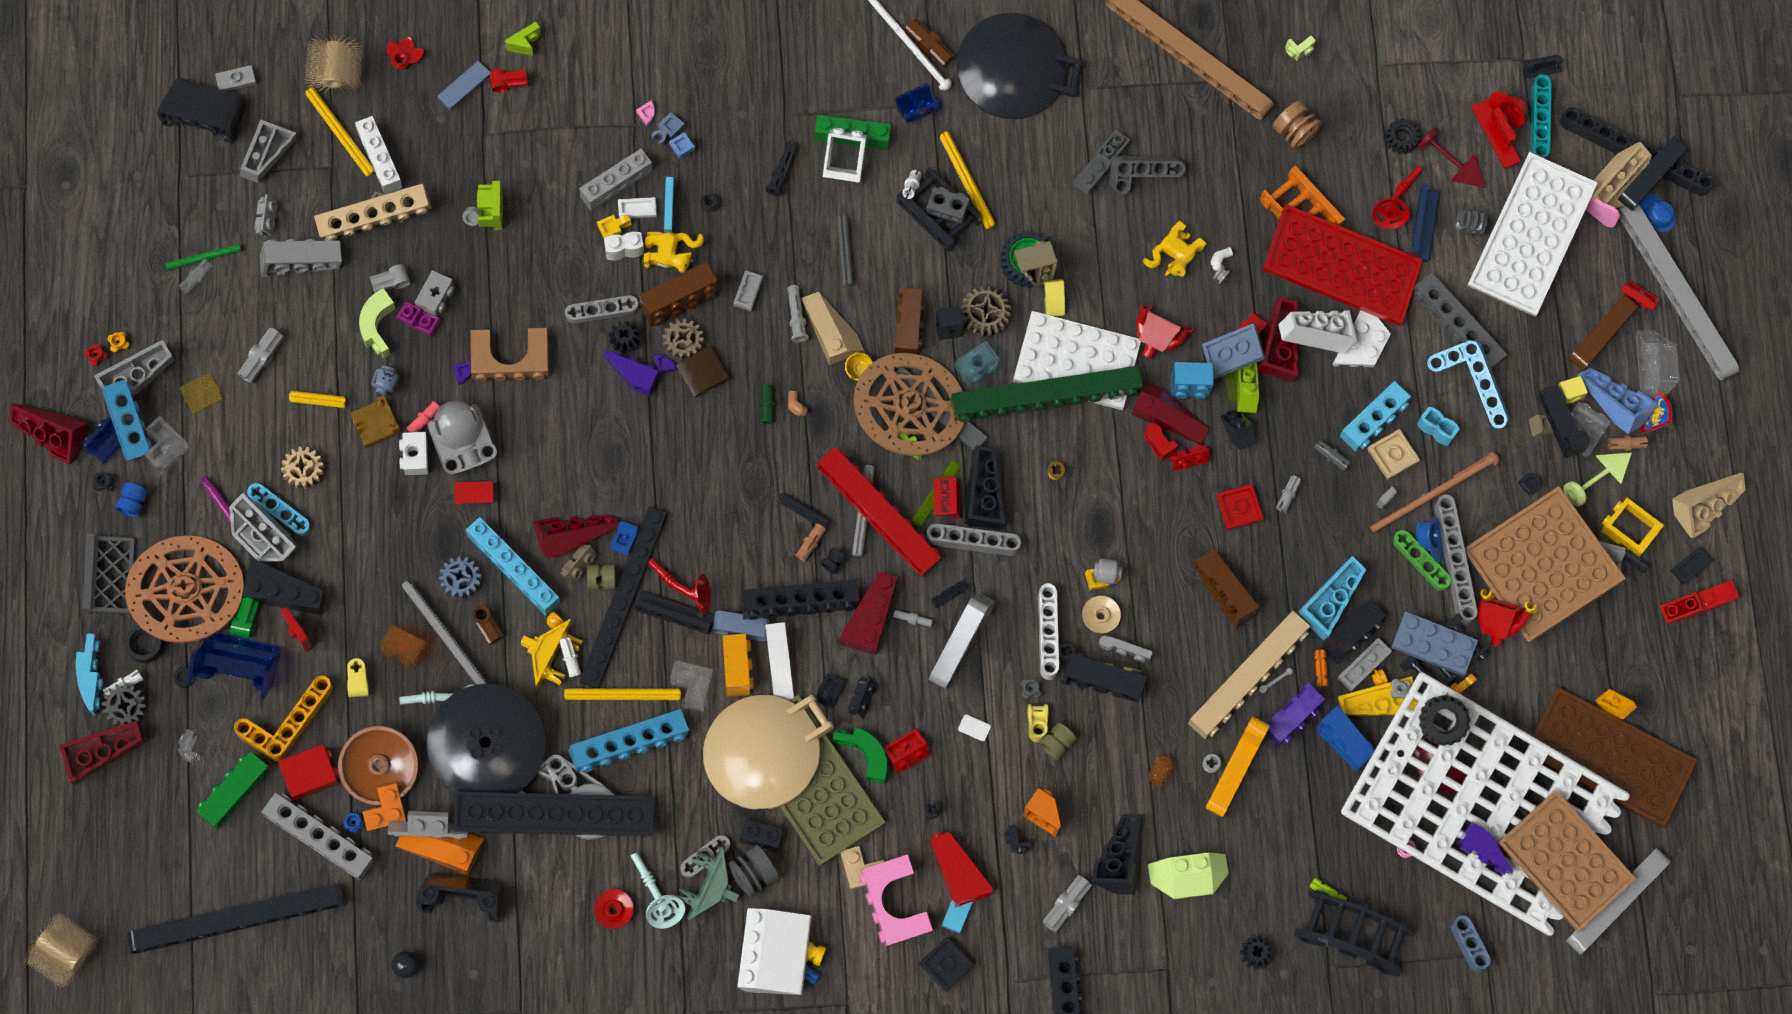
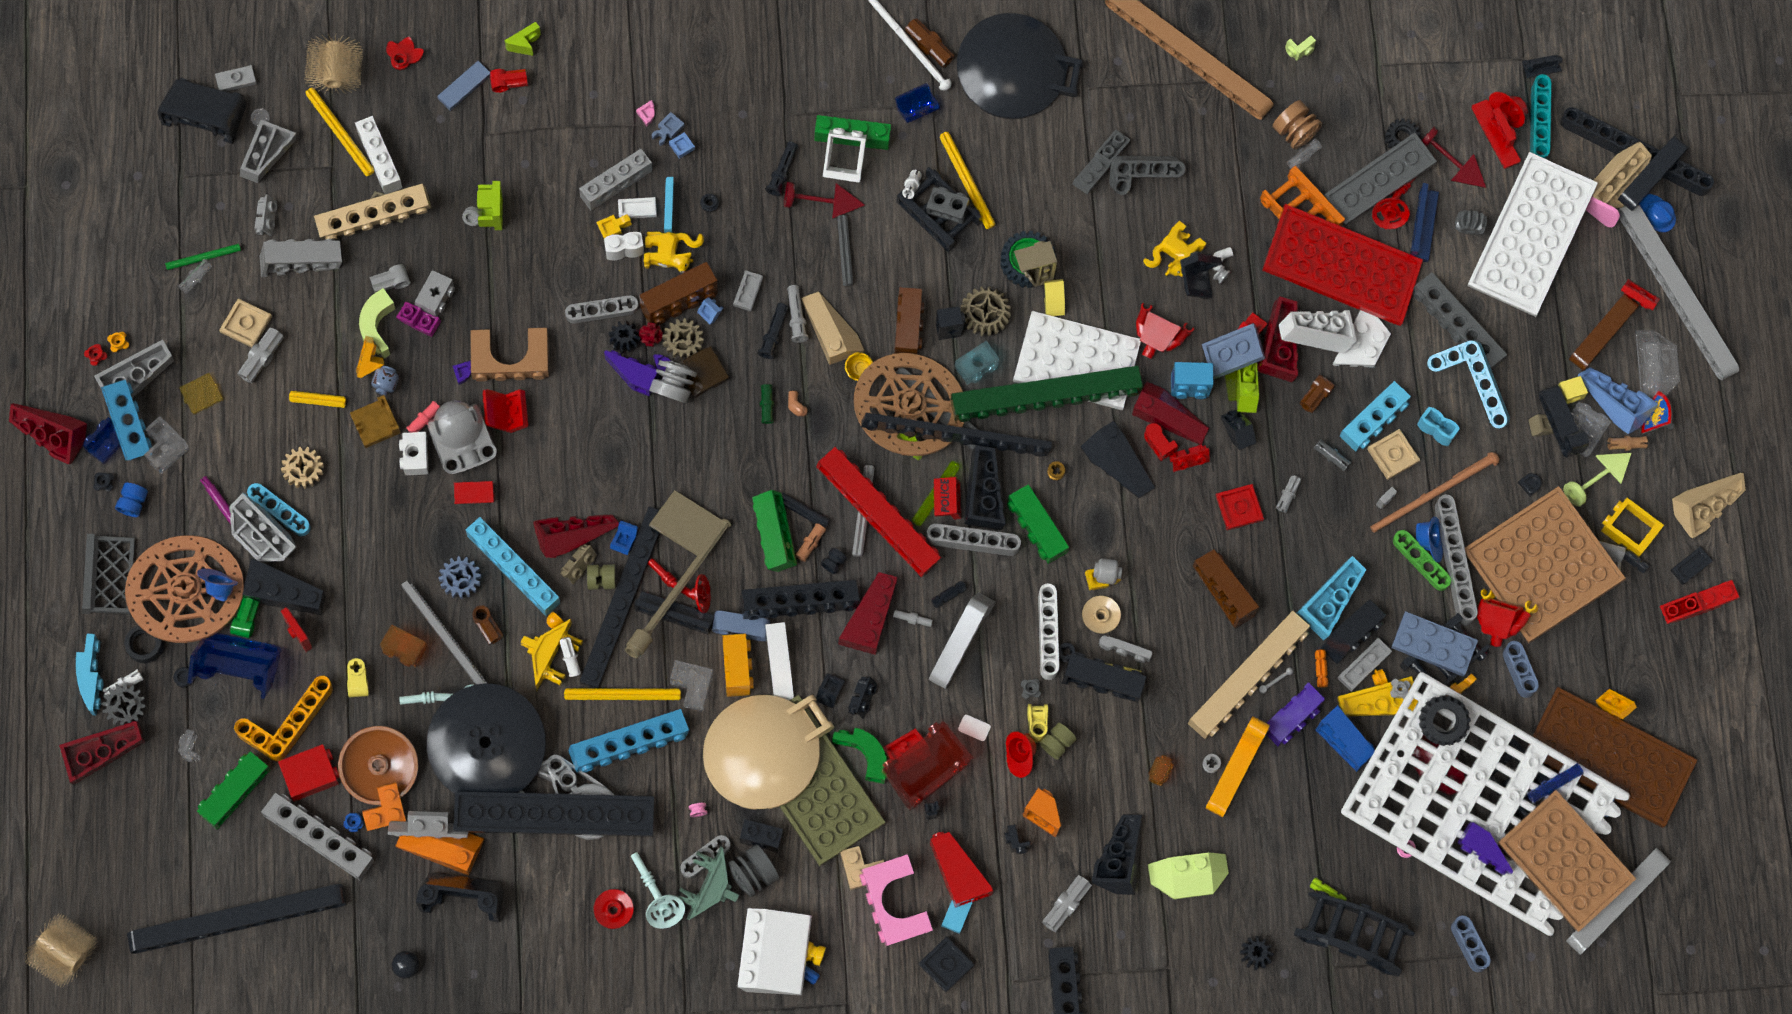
none -> blue piece [197,569,238,602]
none -> tan plate [219,299,272,348]
none -> clear plate [251,109,270,127]
none -> light orange slope [356,336,384,378]
none -> red bracket [483,389,528,433]
none -> dark tan flag [625,490,731,658]
none -> dark red gear [639,322,663,347]
none -> light grey wheel [649,360,697,404]
none -> bright pink bush [689,803,708,817]
none -> medium blue tile [697,297,723,325]
none -> green brick [752,490,797,572]
none -> black pin [757,303,789,360]
none -> dark red piece [784,182,865,219]
none -> black plate [861,412,1052,457]
none -> clear red windscreen [882,721,973,811]
none -> red piece [1006,731,1037,778]
none -> green brick [1007,484,1069,564]
none -> black wedge [1081,421,1155,498]
none -> black bracket [1180,252,1222,299]
none -> clear pin [1287,139,1322,169]
none -> reddish brown piece [1299,374,1335,413]
none -> dark grey plate [1324,133,1437,226]
none -> sand blue beam [1503,641,1539,698]
none -> clear blue pin [1527,763,1584,804]

